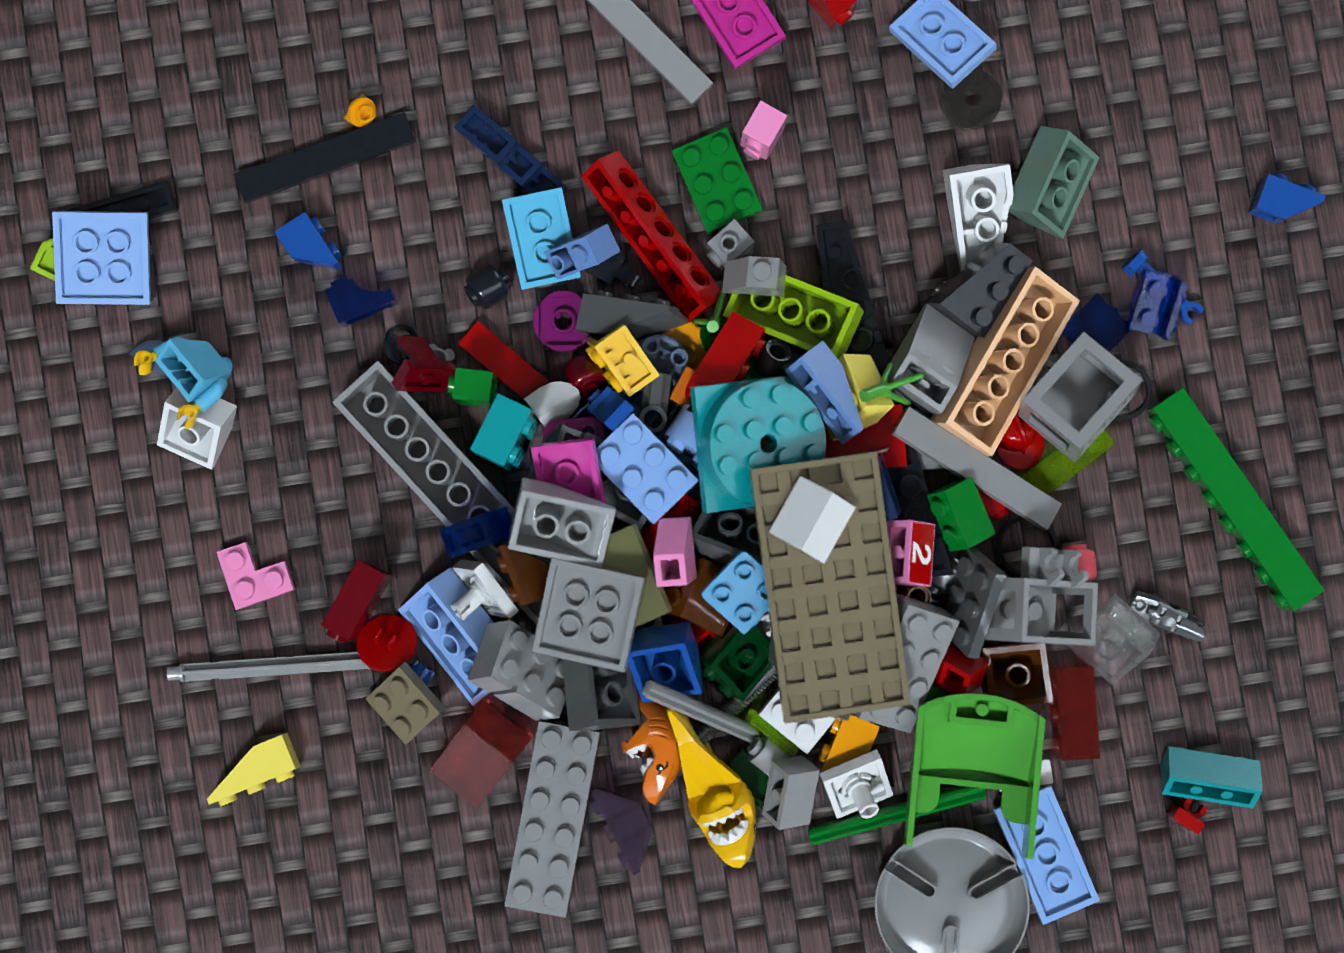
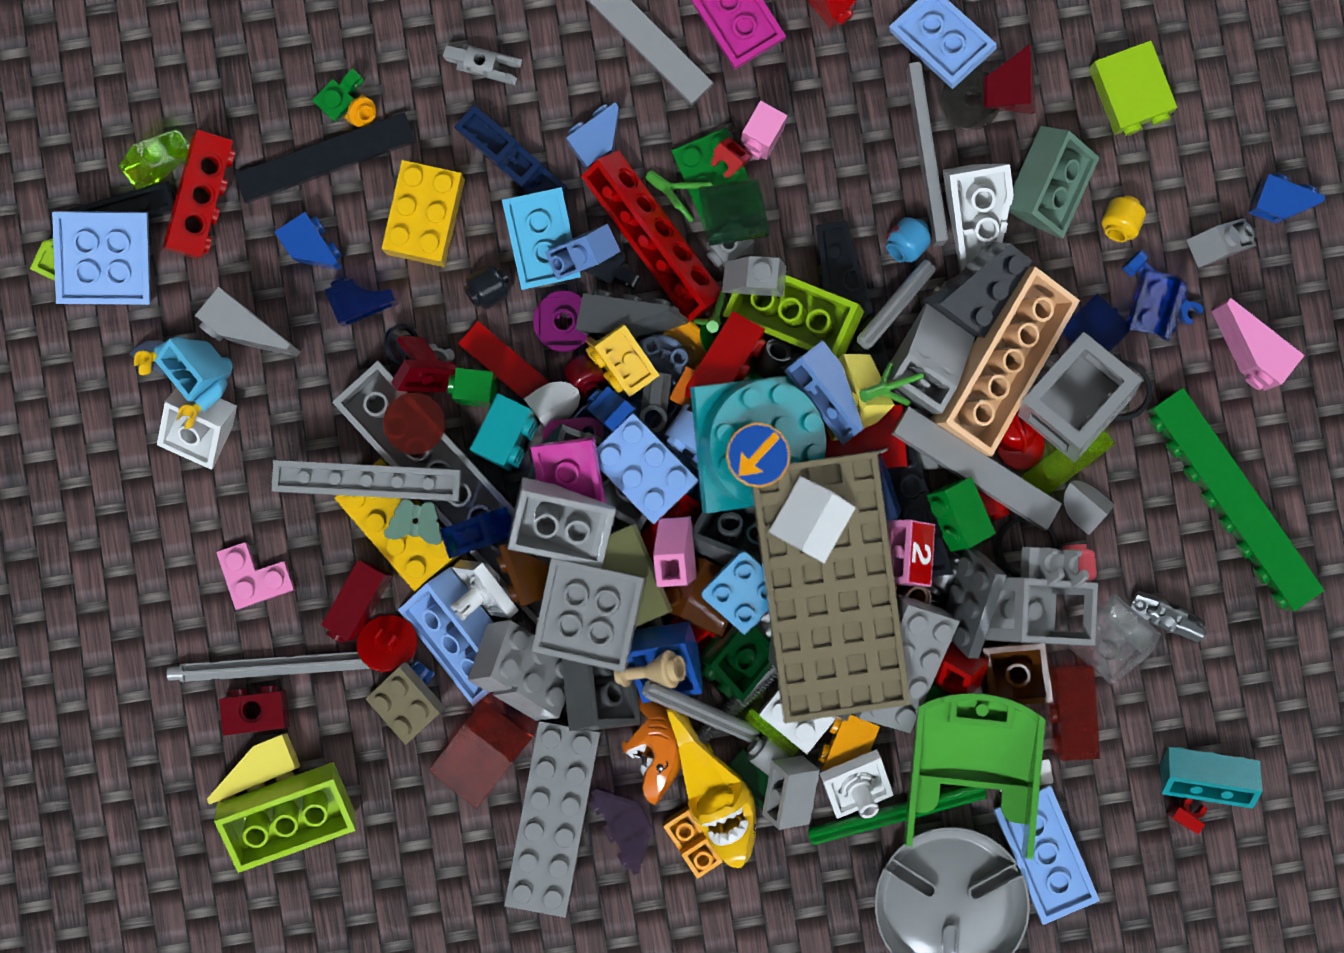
none -> clear neon green slope [119,128,190,190]
none -> red brick [162,130,235,259]
none -> light grey slope [195,287,301,357]
none -> lime brick [214,762,356,873]
none -> dark red brick [219,685,290,736]
none -> light grey plate [271,460,461,502]
none -> green plate [312,68,365,123]
none -> yellow brick [334,458,465,592]
none -> yellow brick [382,160,465,267]
none -> clear red tile [383,393,446,455]
none -> sand green animal [384,499,443,545]
none -> light grey hinge [443,44,522,85]
none -> medium blue slope [566,103,619,170]
none -> tan piece [614,650,686,688]
none -> bright green plant [645,170,713,222]
none -> light orange slope [662,806,723,879]
none -> clear green tile [698,179,769,246]
none -> red tile [711,137,752,178]
none -> blue piece [726,423,790,487]
none -> light grey axle [857,260,935,349]
none -> dark azure head [886,217,931,262]
none -> light grey tile [906,62,948,247]
none -> dark red slope [984,43,1035,114]
none -> light grey brick [1064,480,1115,535]
none -> lime brick [1089,41,1177,136]
none -> yellow head [1101,196,1146,242]
none -> light grey slope [1187,218,1257,268]
none -> bright pink slope [1211,298,1305,391]

